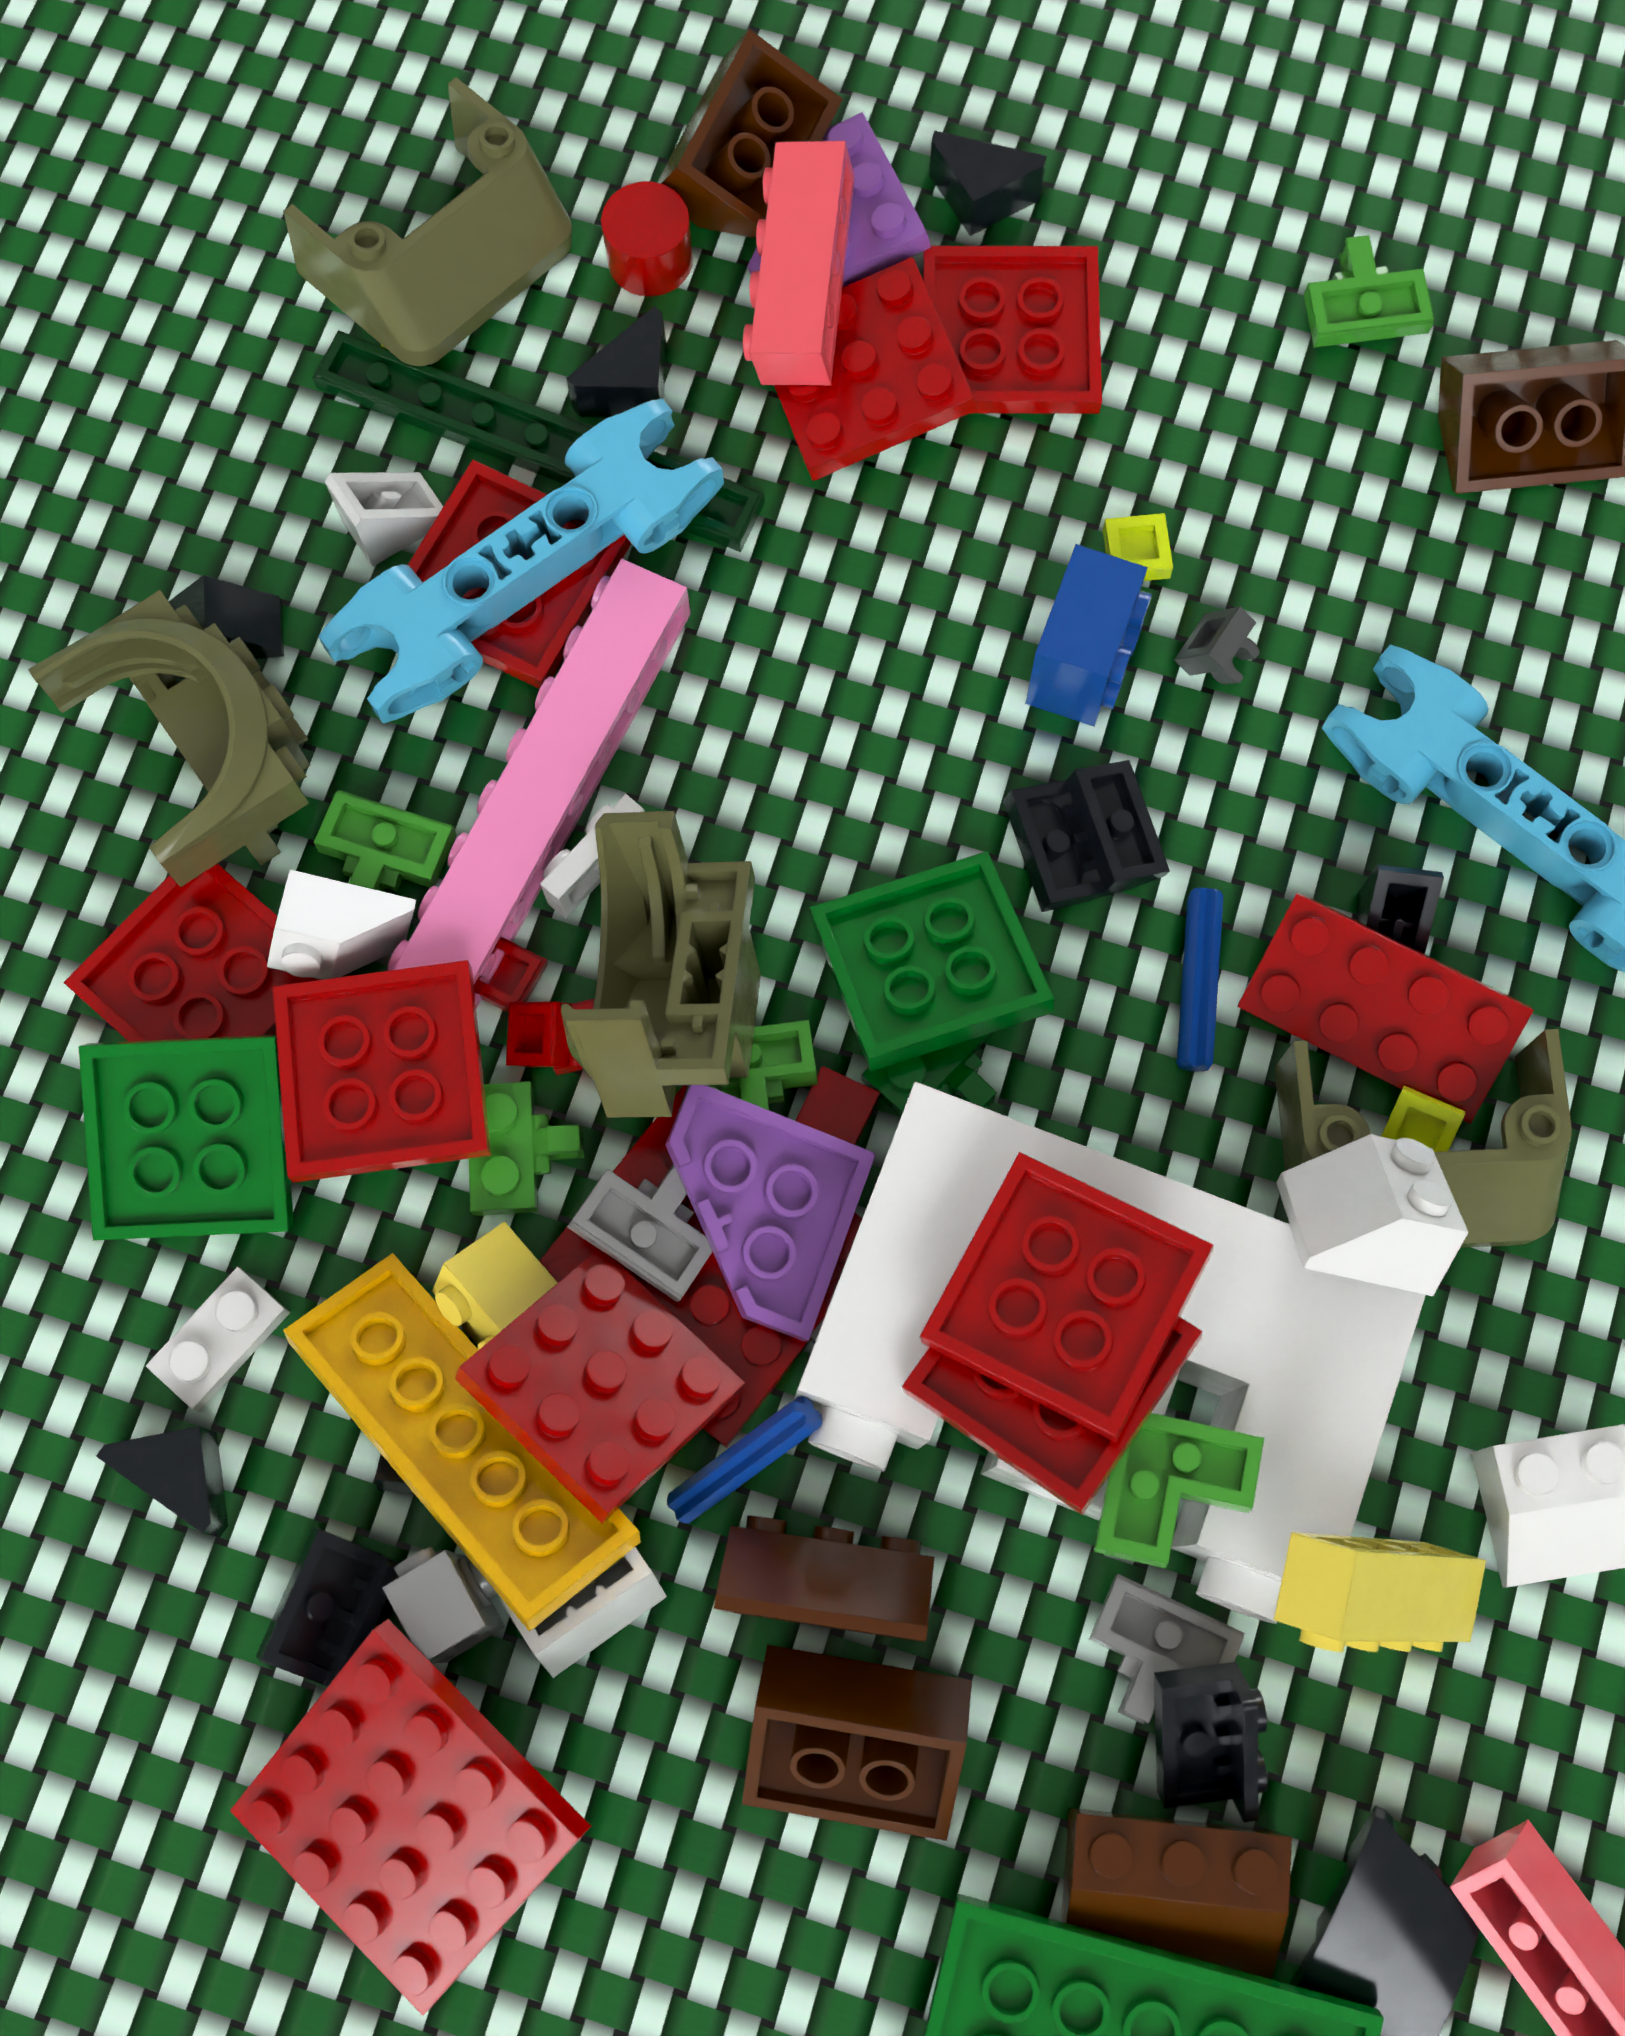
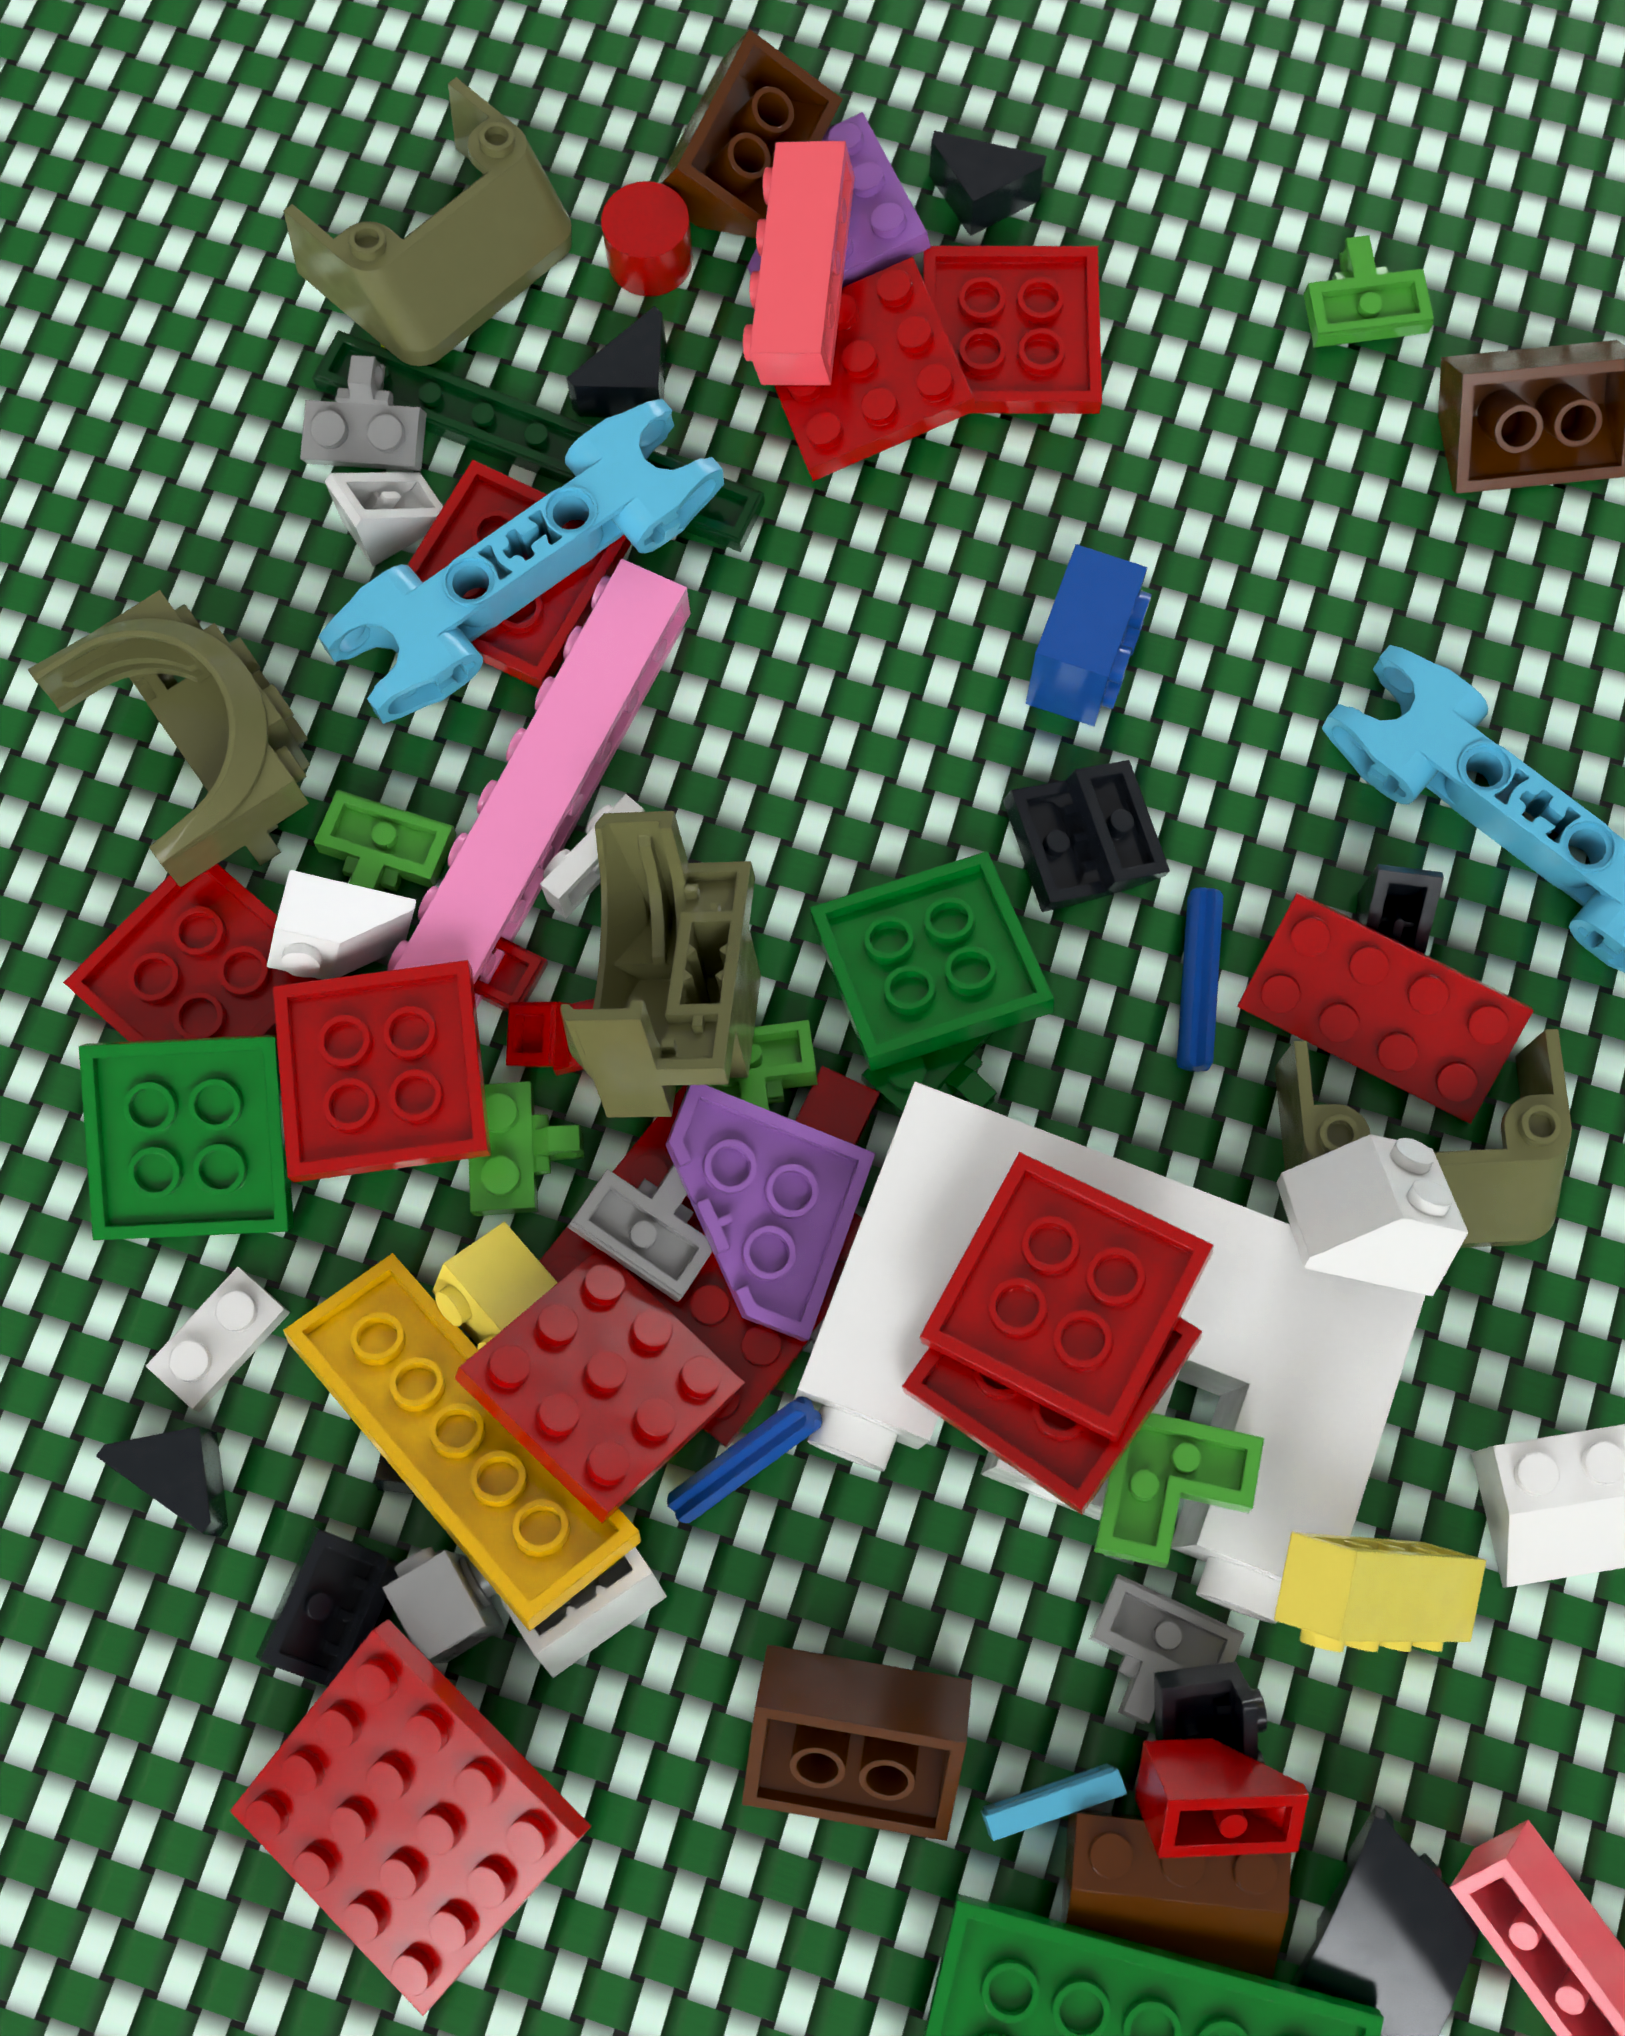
black slope [168,575,284,659] -> none
reddish brown slope [714,1516,935,1642] -> none
neon yellow plate [1103,513,1173,581] -> none
dark grey tile [1174,606,1260,685] -> none
neon yellow plate [1381,1085,1465,1152] -> none
none -> light grey hinge [300,355,427,471]
none -> medium azure tile [981,1763,1127,1841]
none -> red slope [1135,1738,1309,1858]

